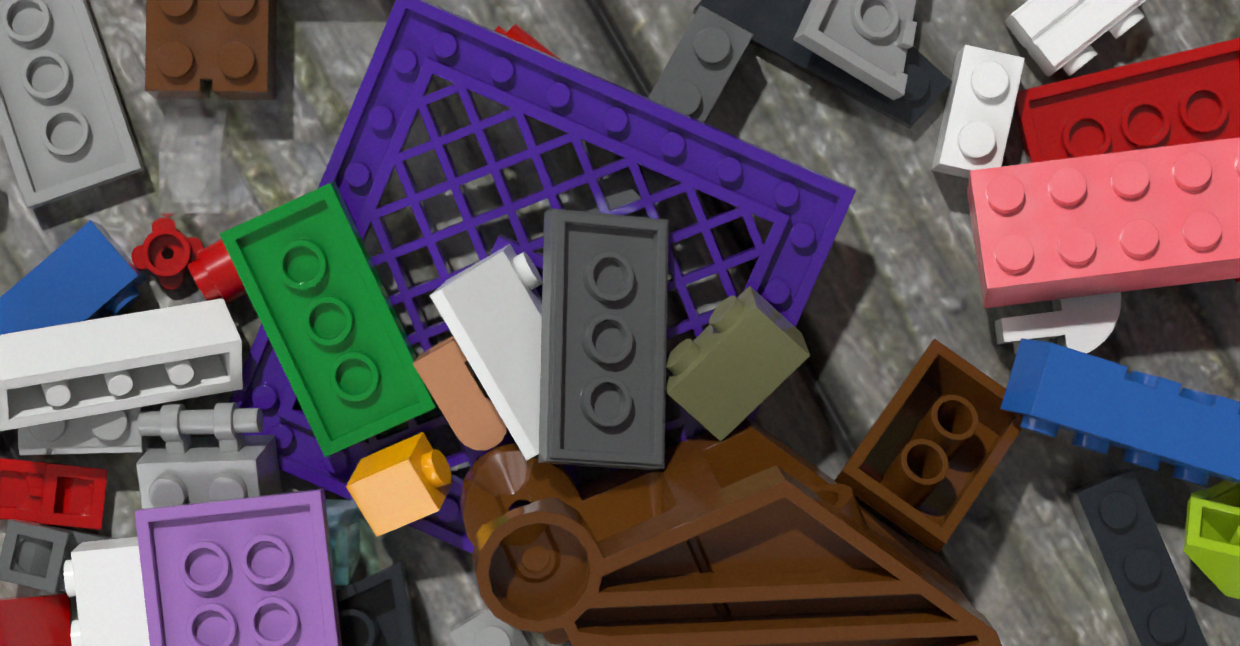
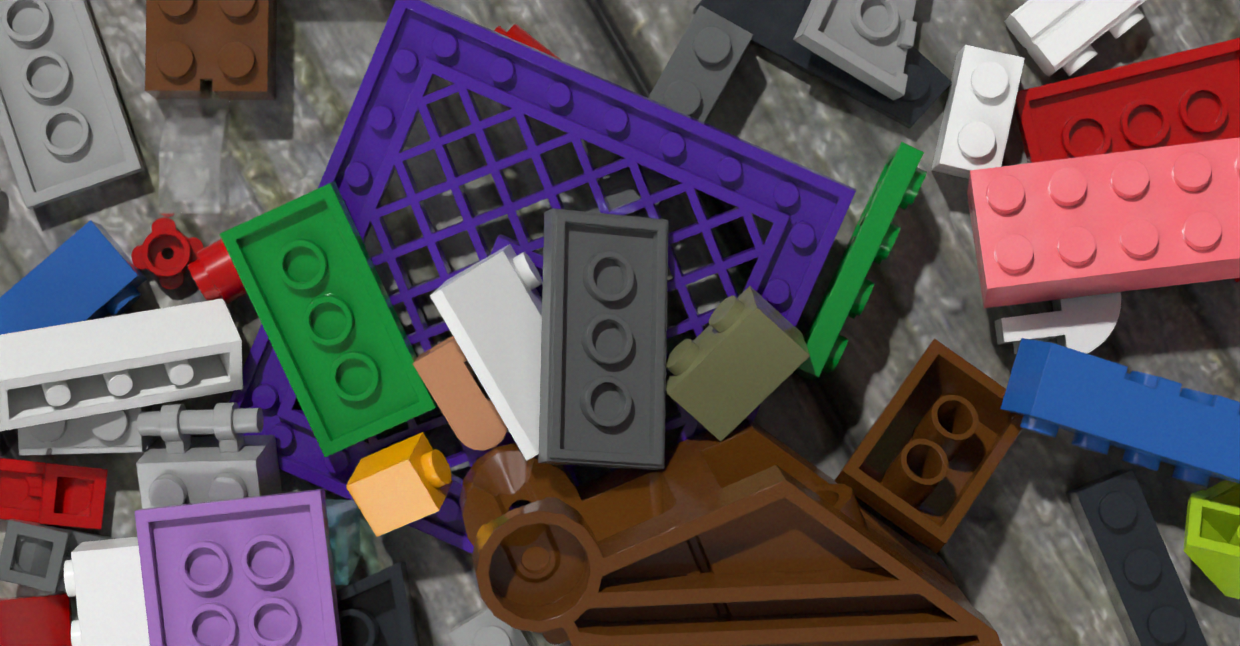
none -> green plate [793,142,927,380]

